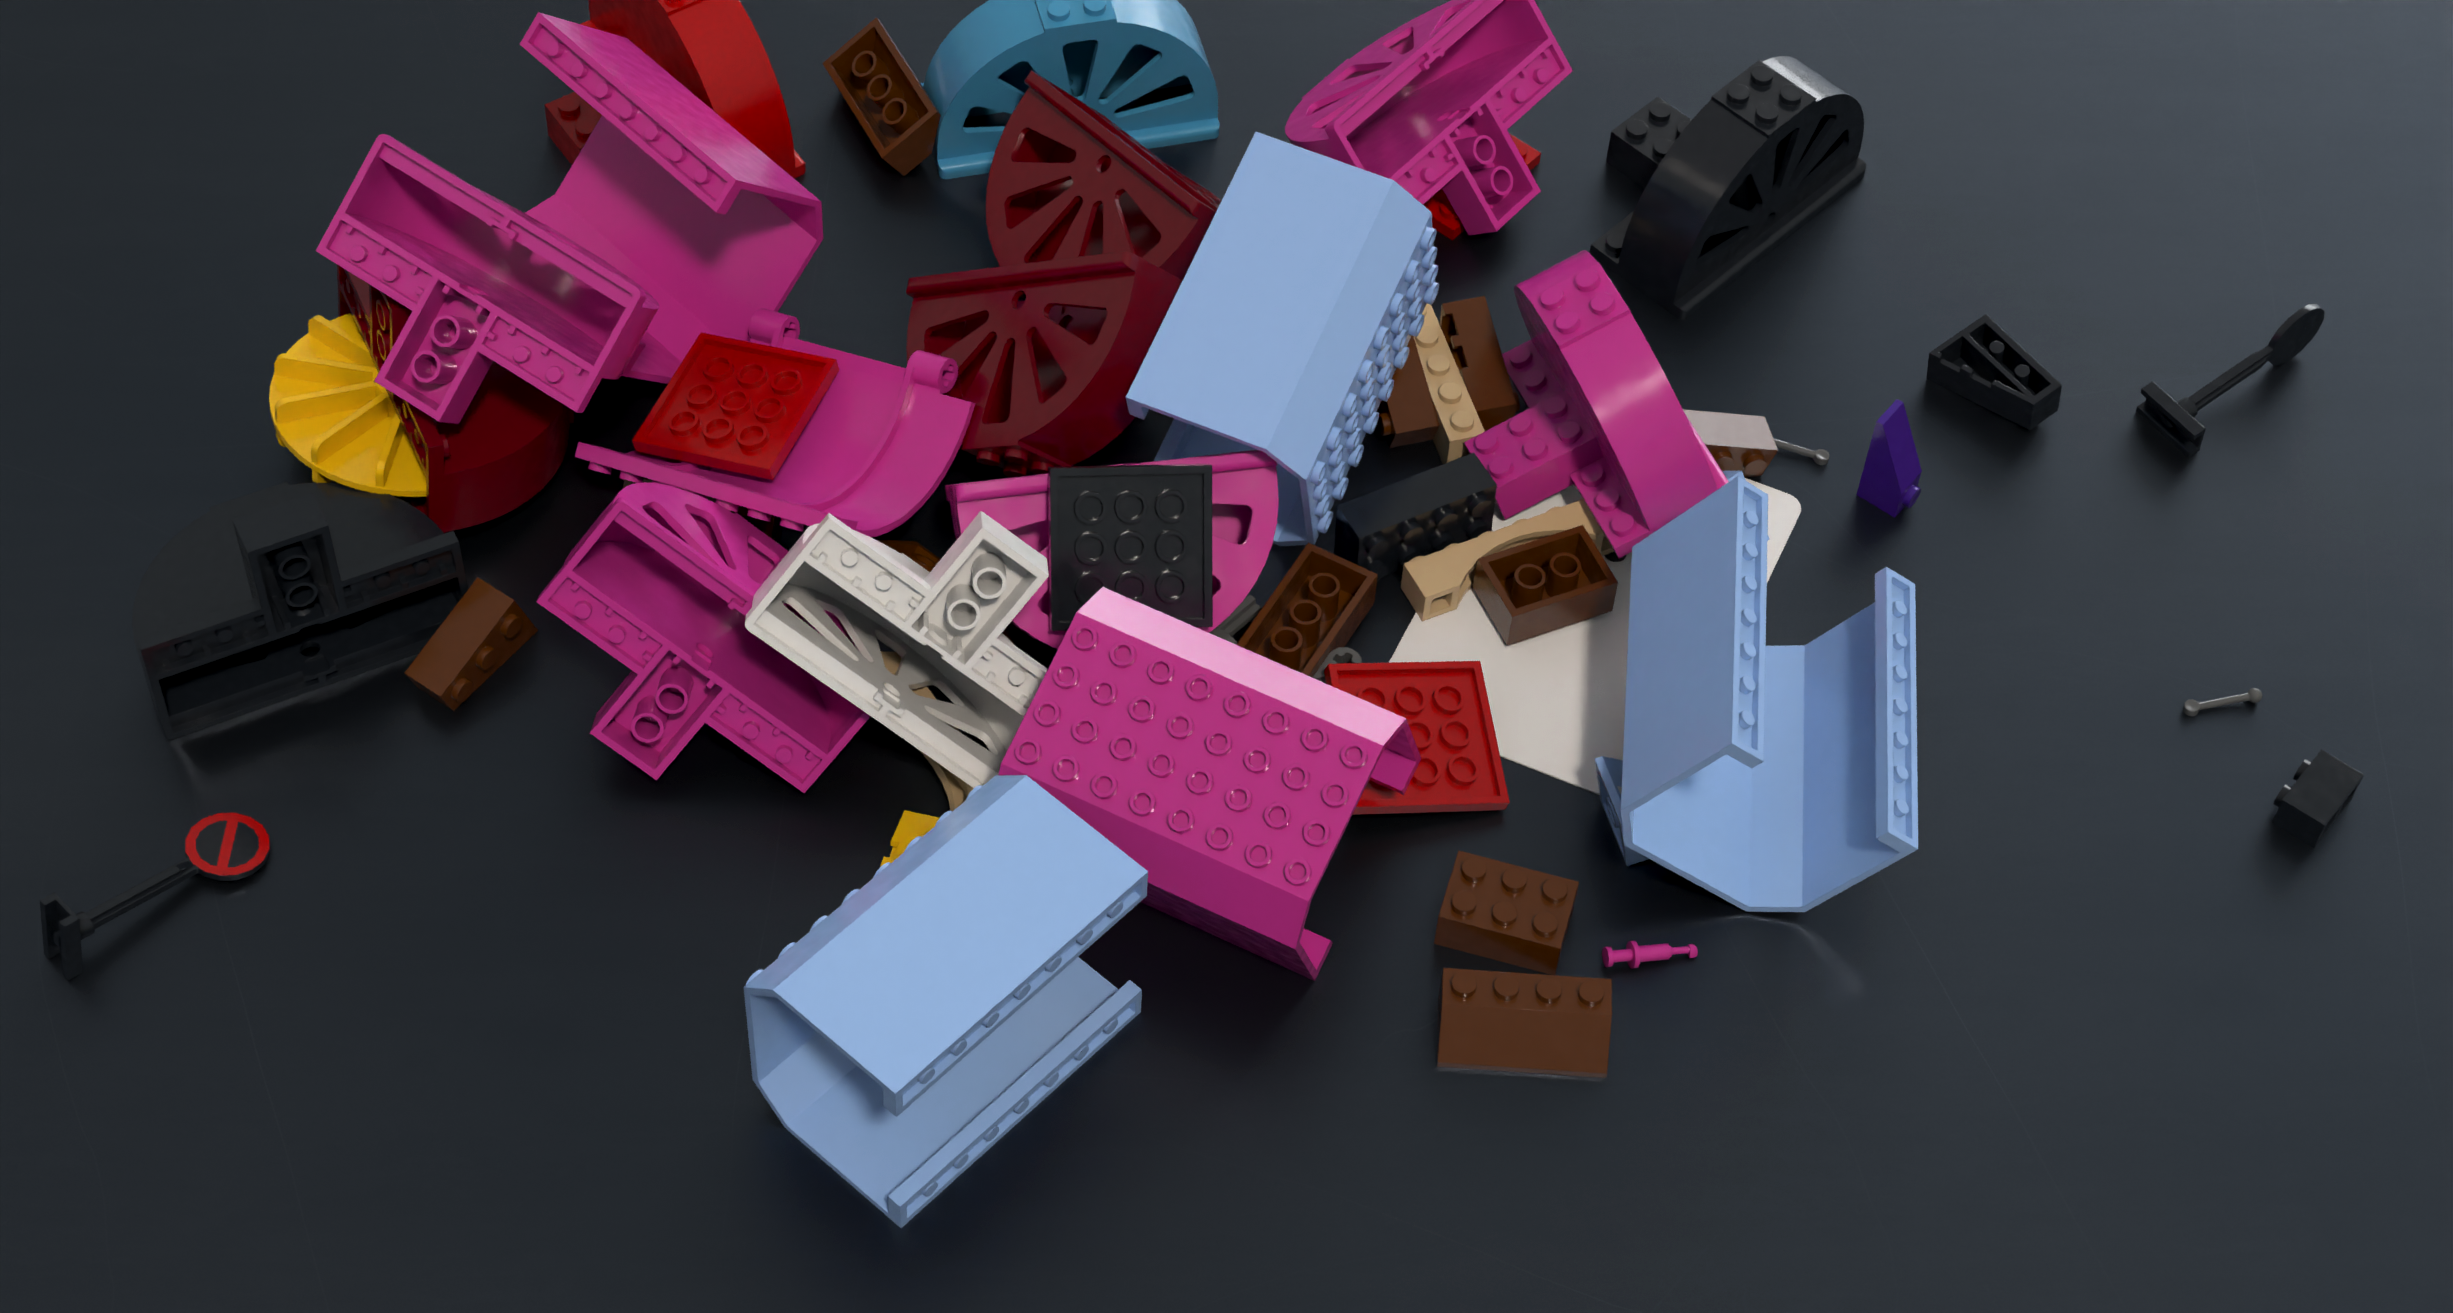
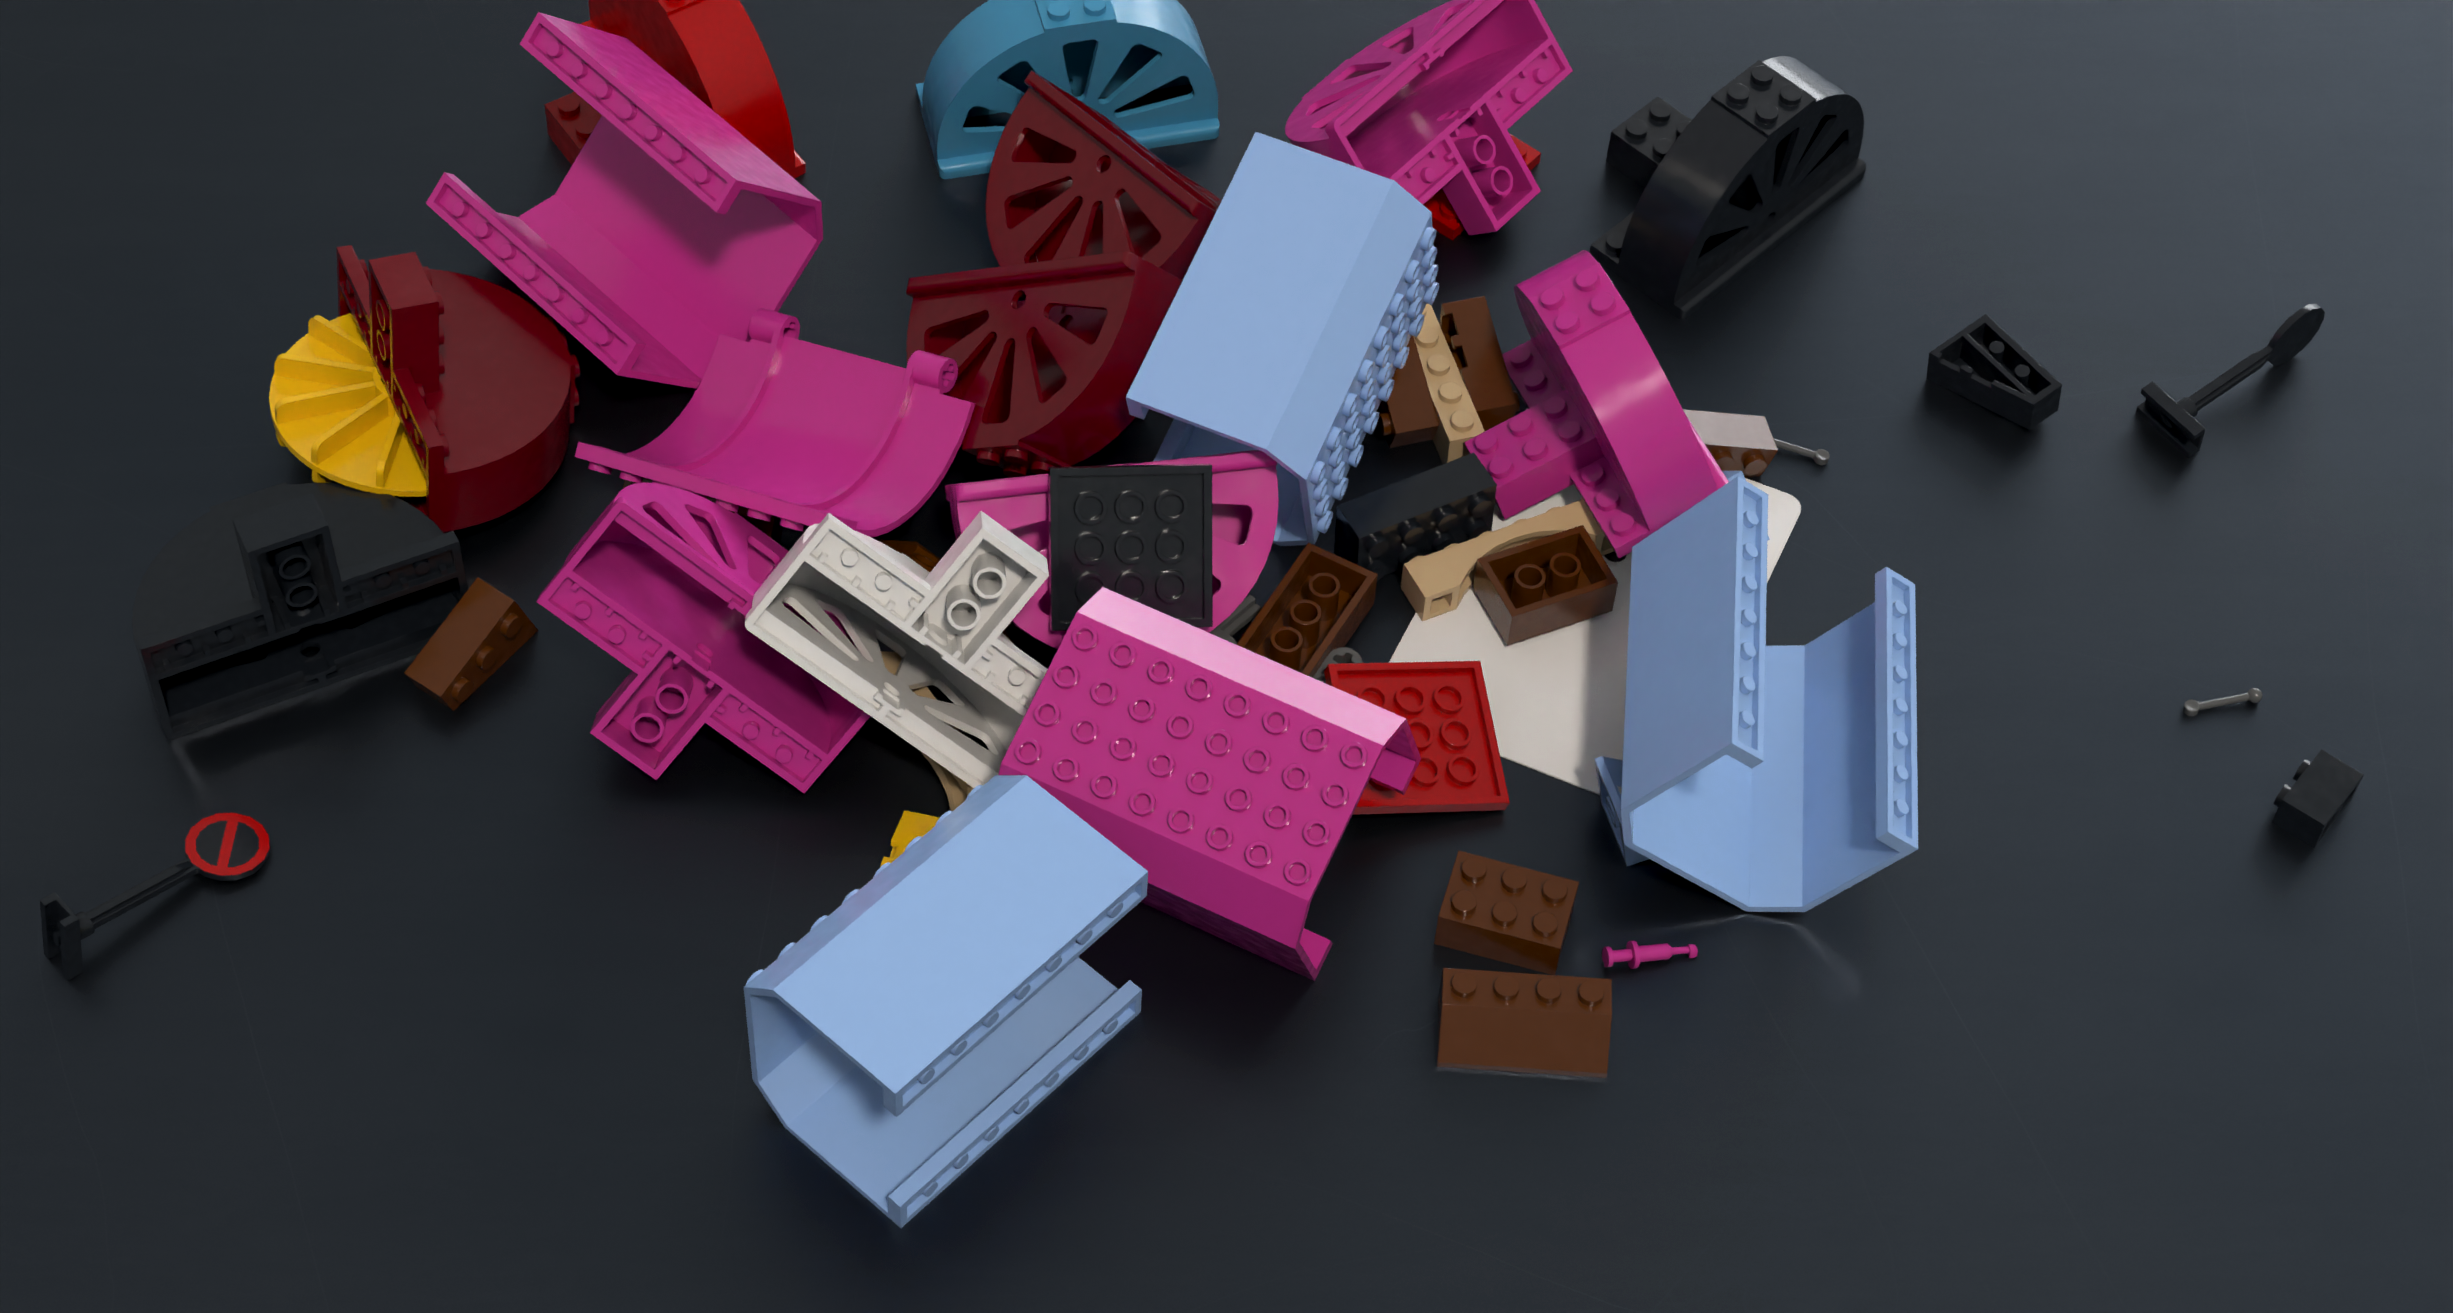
dark pink piece [316,134,659,424] -> none
red plate [632,332,839,480] -> none
reddish brown slope [822,17,941,176] -> none
dark purple slope [1856,399,1922,518] -> none

